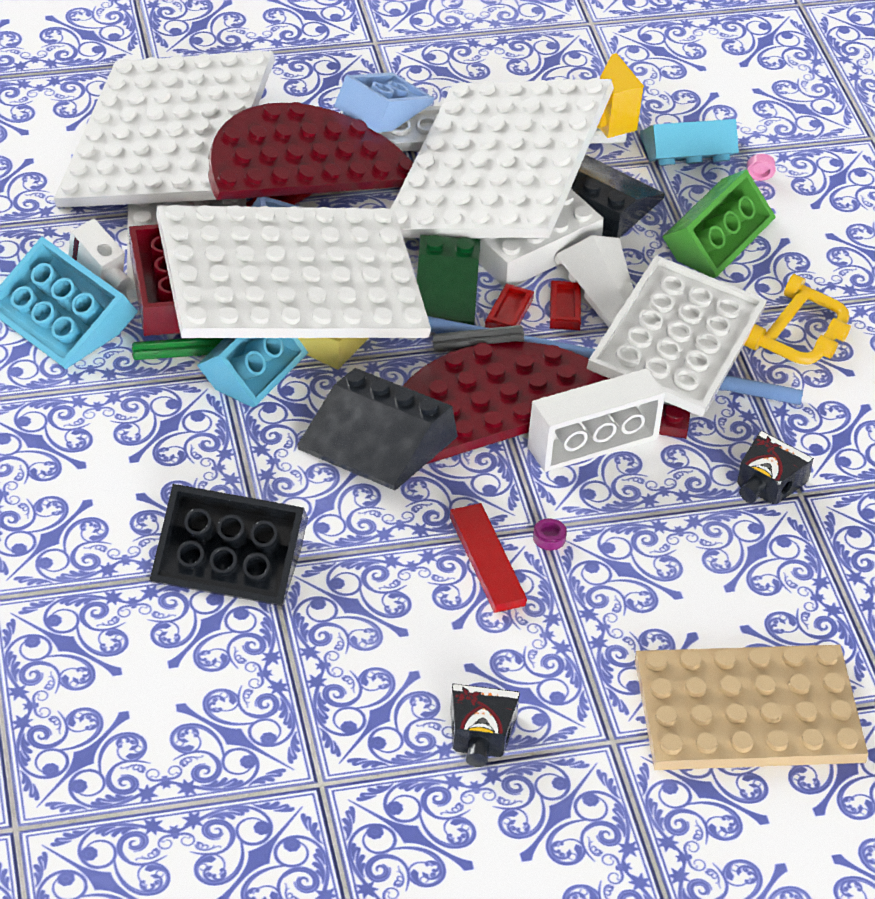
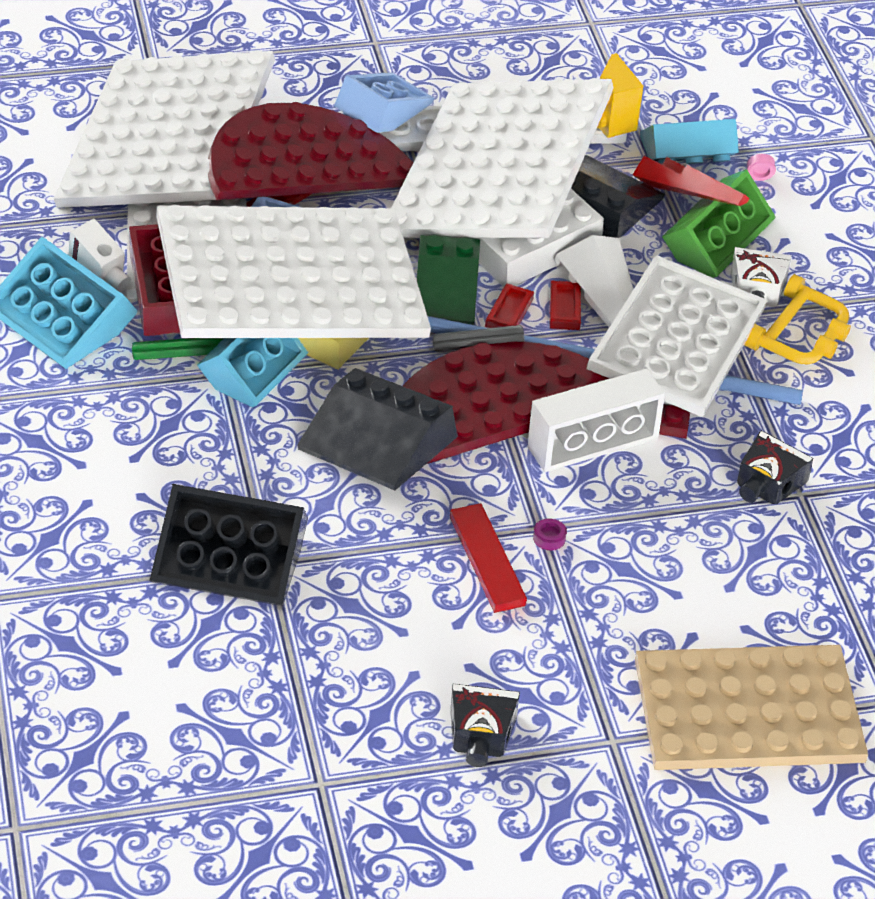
none -> red wedge [632,155,750,206]
none -> white torso [731,247,792,307]

